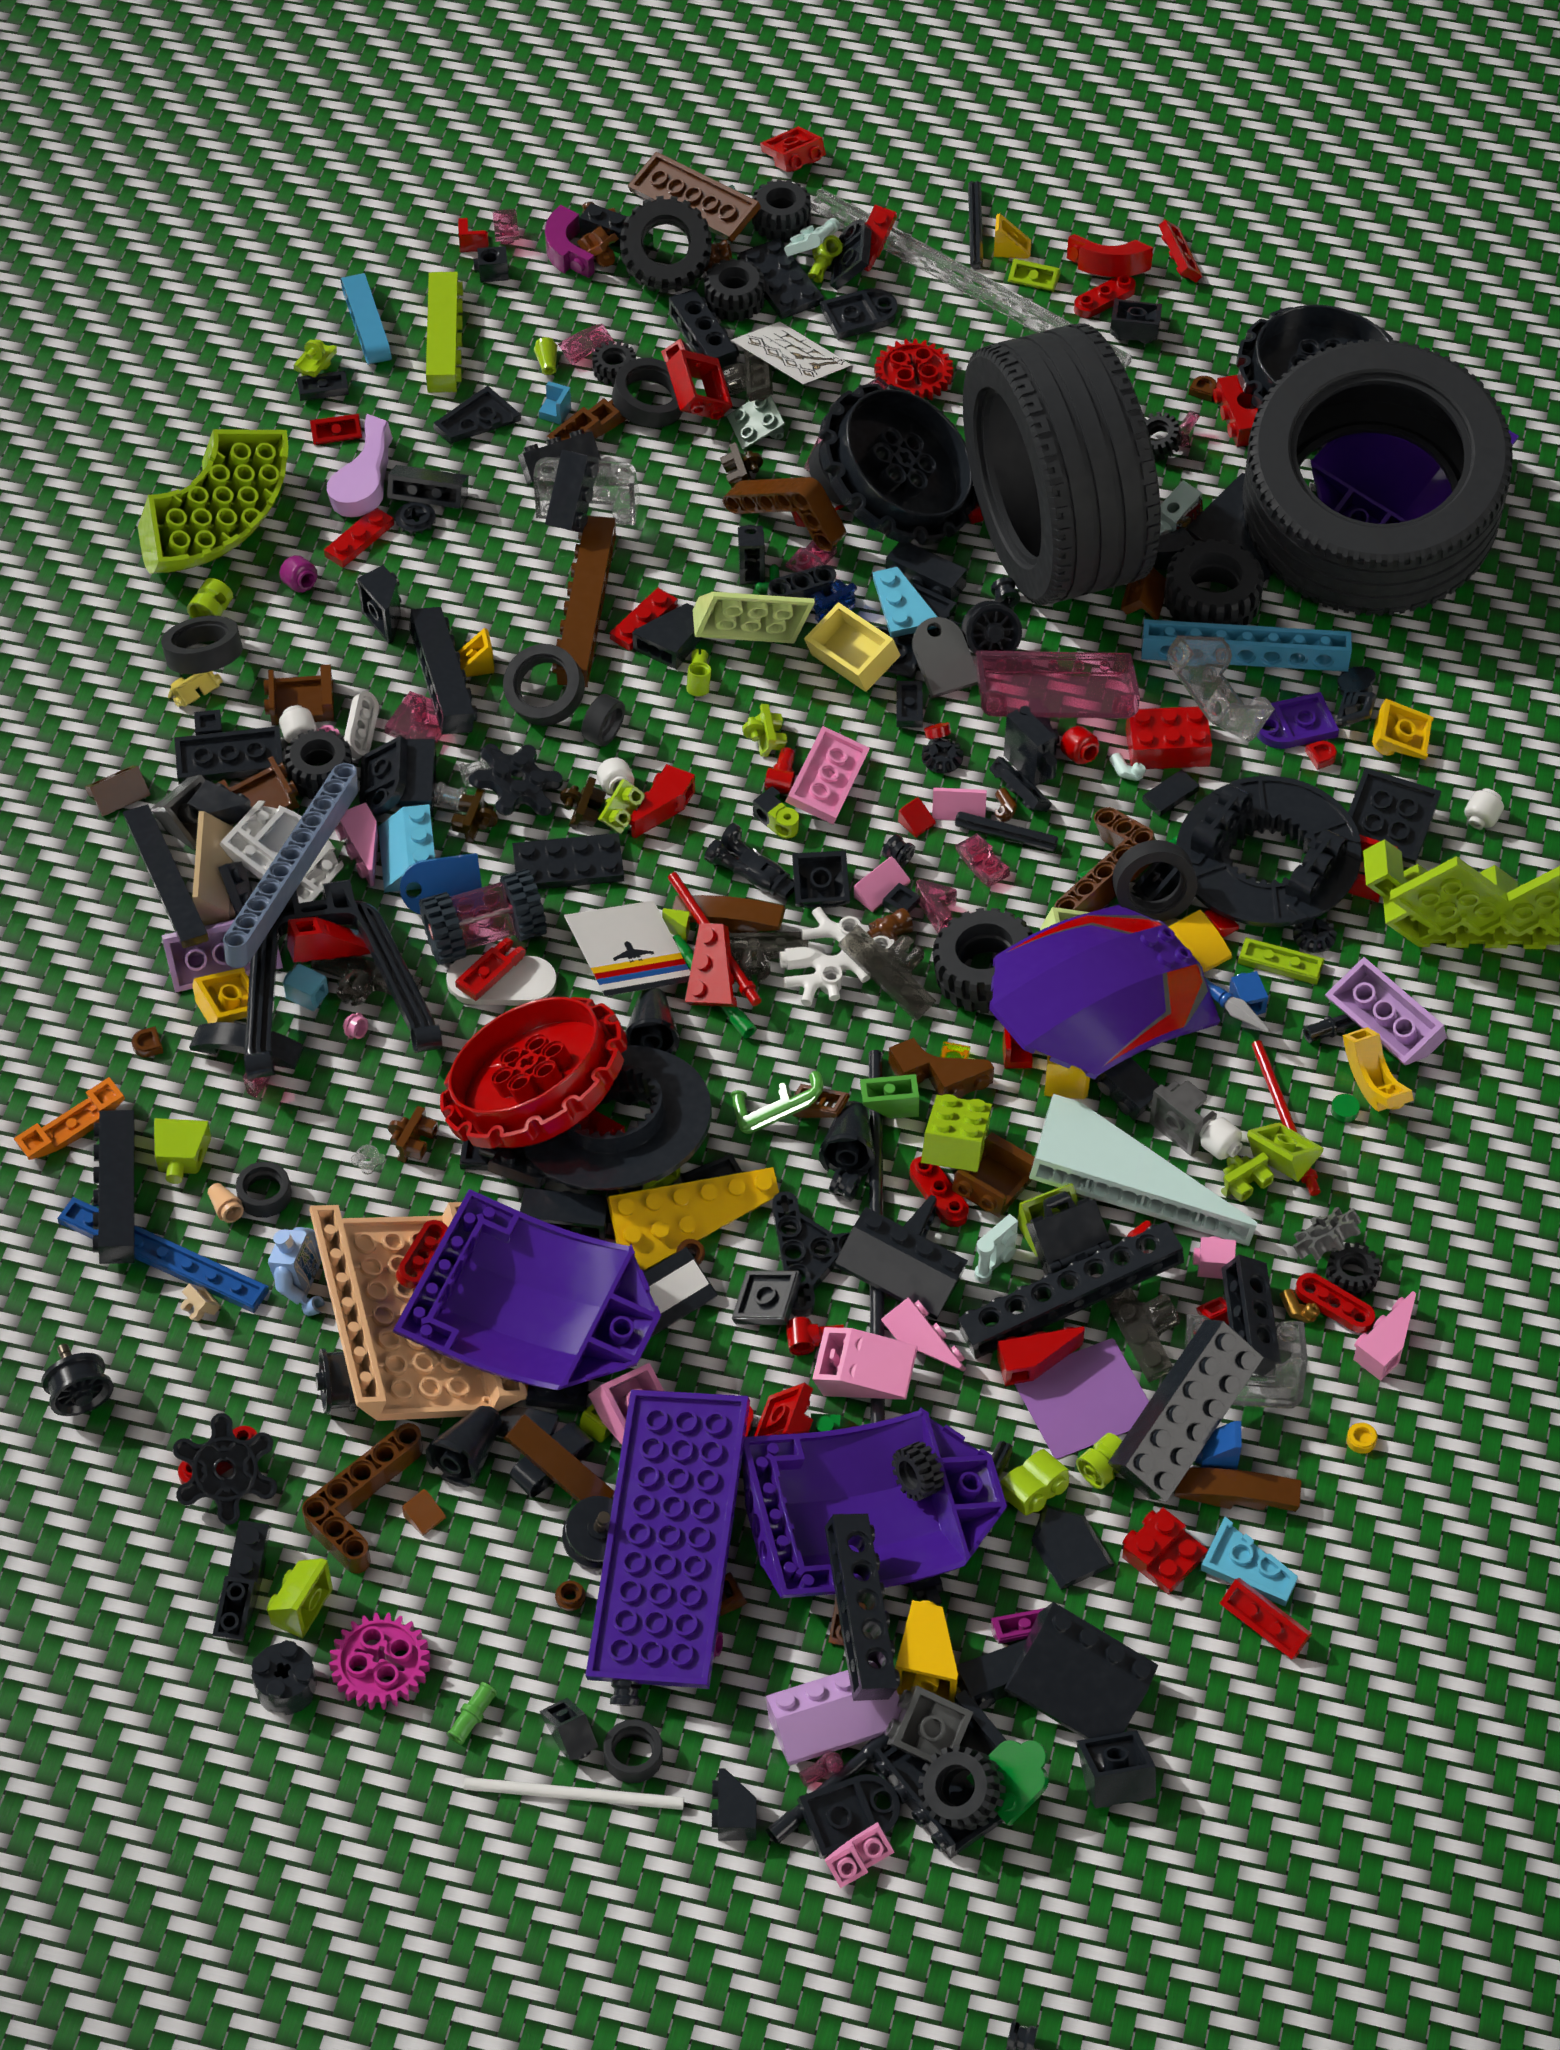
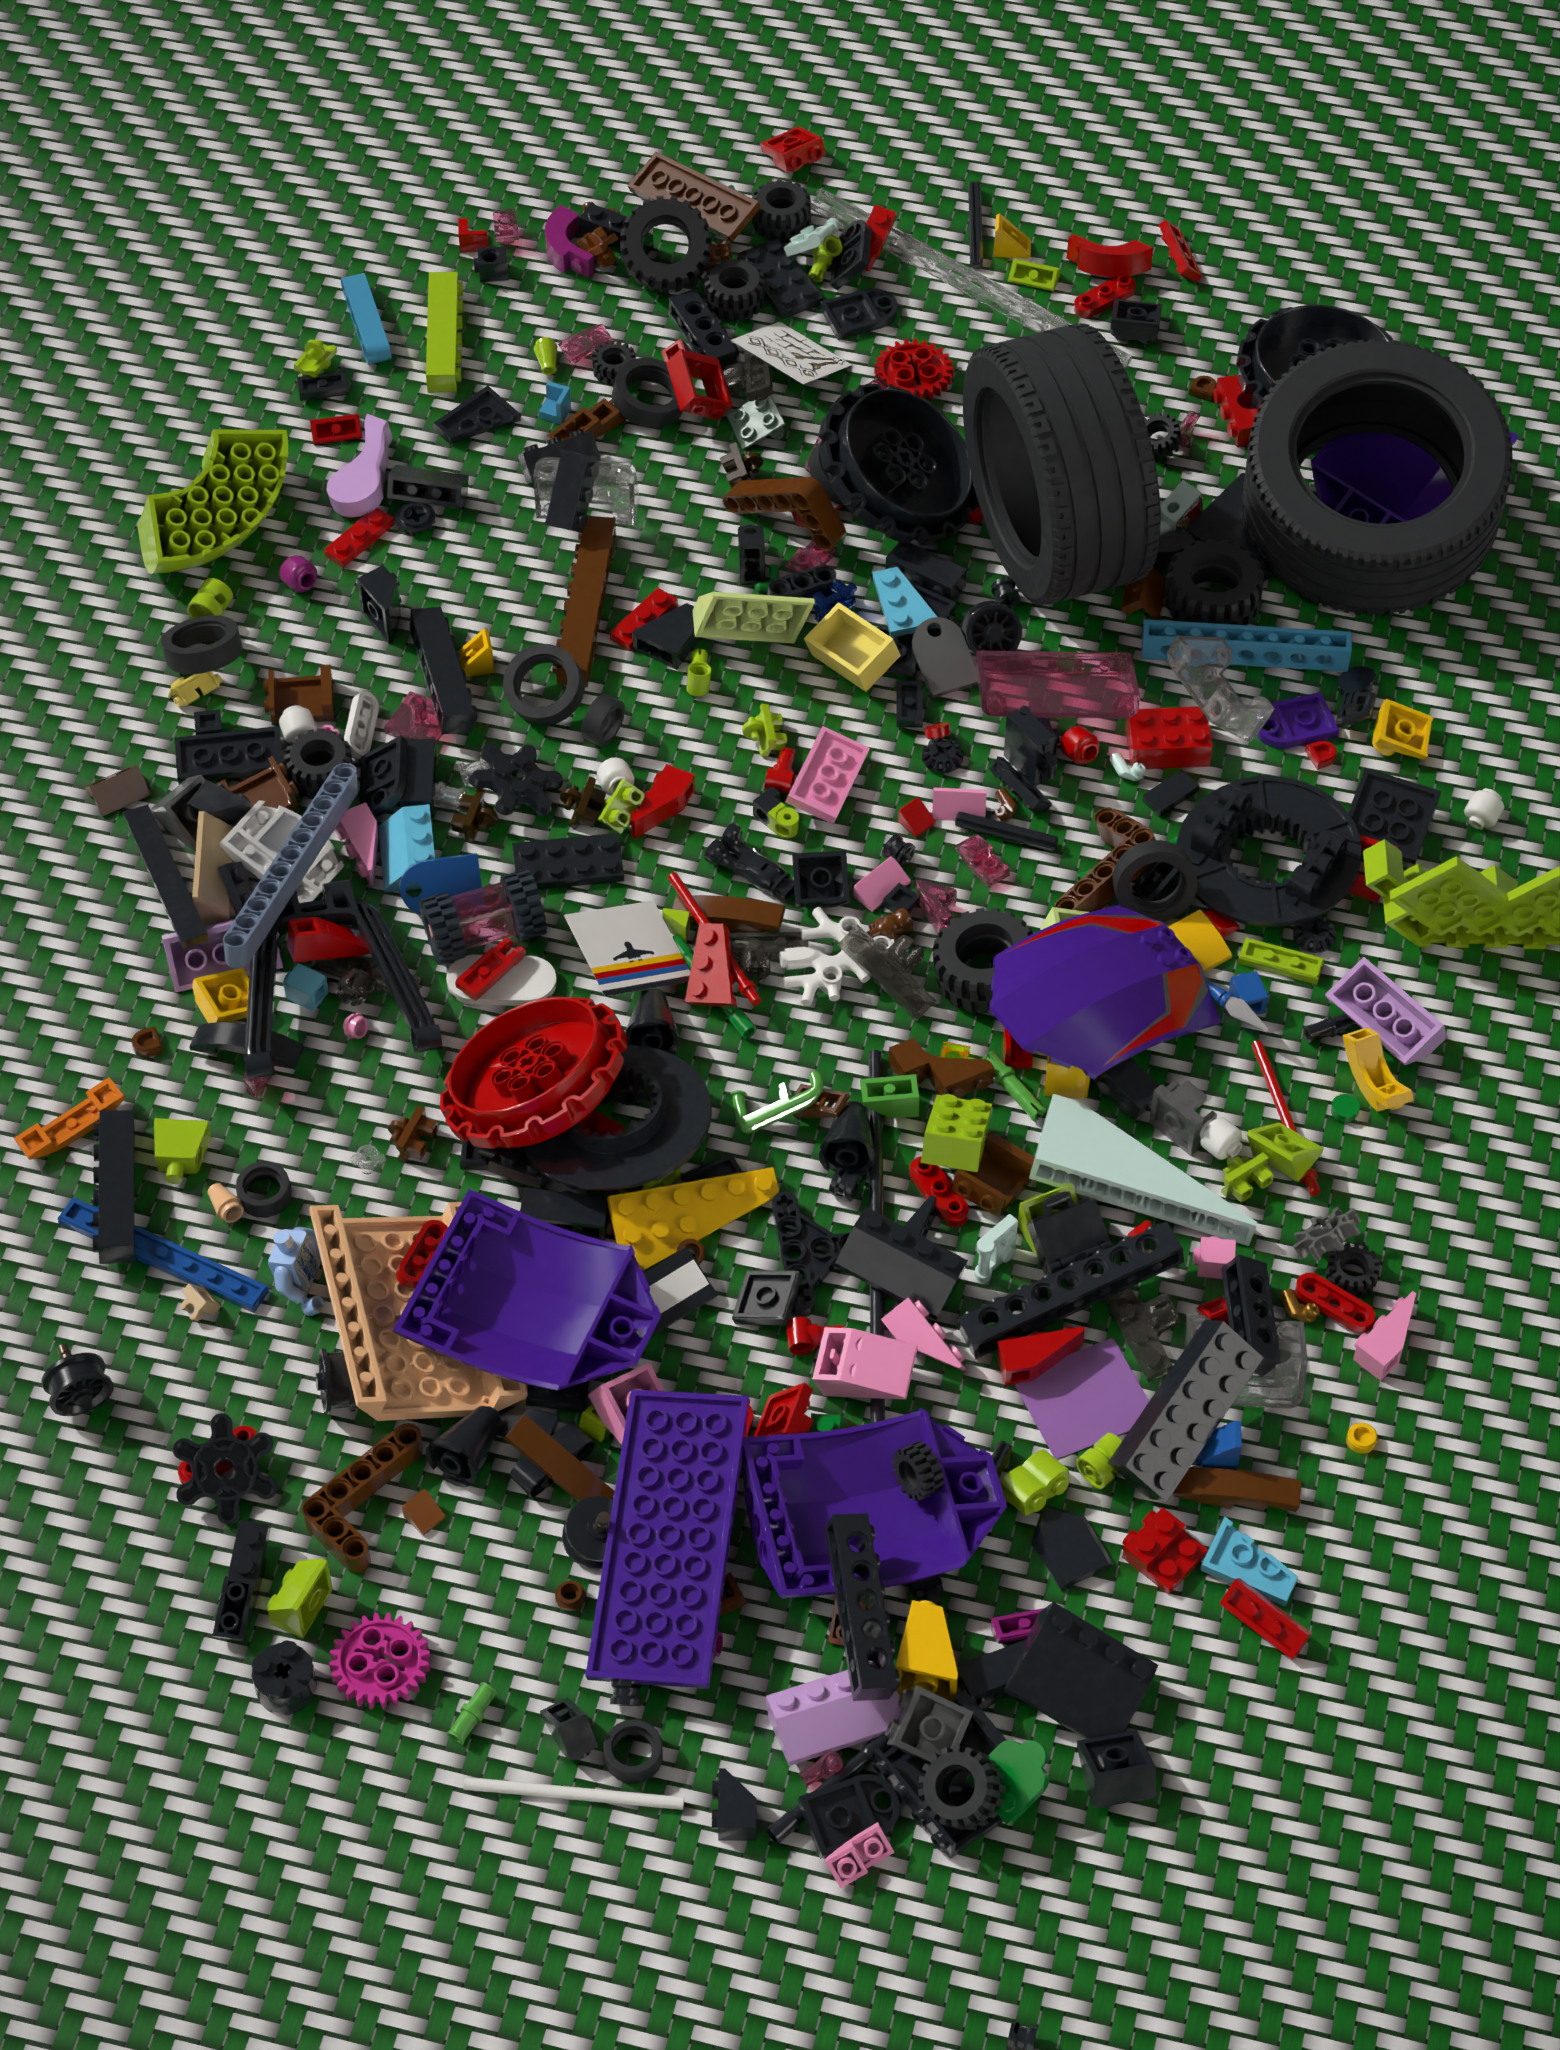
none -> bright green pin [982,1051,1046,1121]

